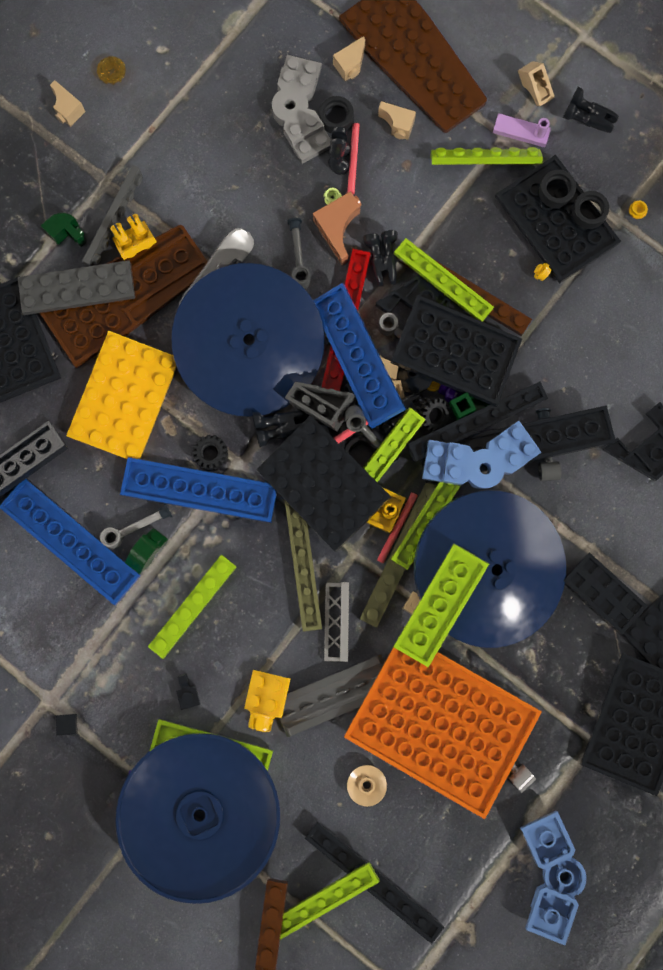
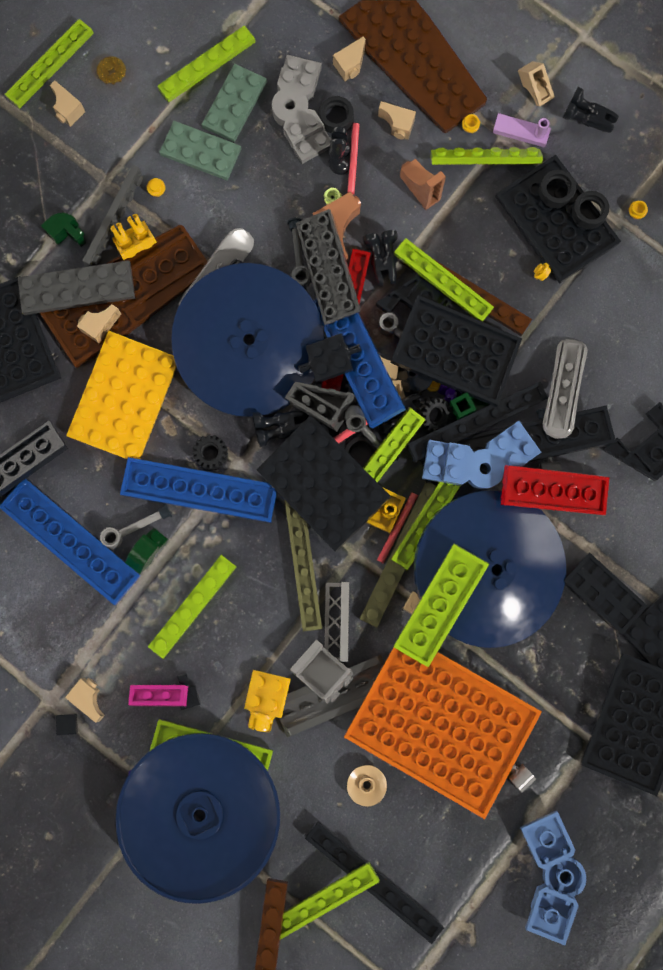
none -> lime plate [5,19,94,109]
none -> tan arch [65,678,105,723]
none -> tan arch [77,304,121,344]
none -> dark pink plate [128,685,188,706]
none -> yellow plate [147,178,165,197]
none -> lime plate [157,25,256,102]
none -> sand green plate [160,121,241,181]
none -> sand green plate [202,64,267,143]
none -> light grey panel [290,640,353,704]
none -> dark grey plate [296,209,360,325]
none -> black plate [298,333,362,383]
none -> nougat arch [400,159,446,210]
none -> yellow plate [462,114,480,133]
none -> red plate [501,465,610,515]
none -> light grey piece [543,339,588,439]

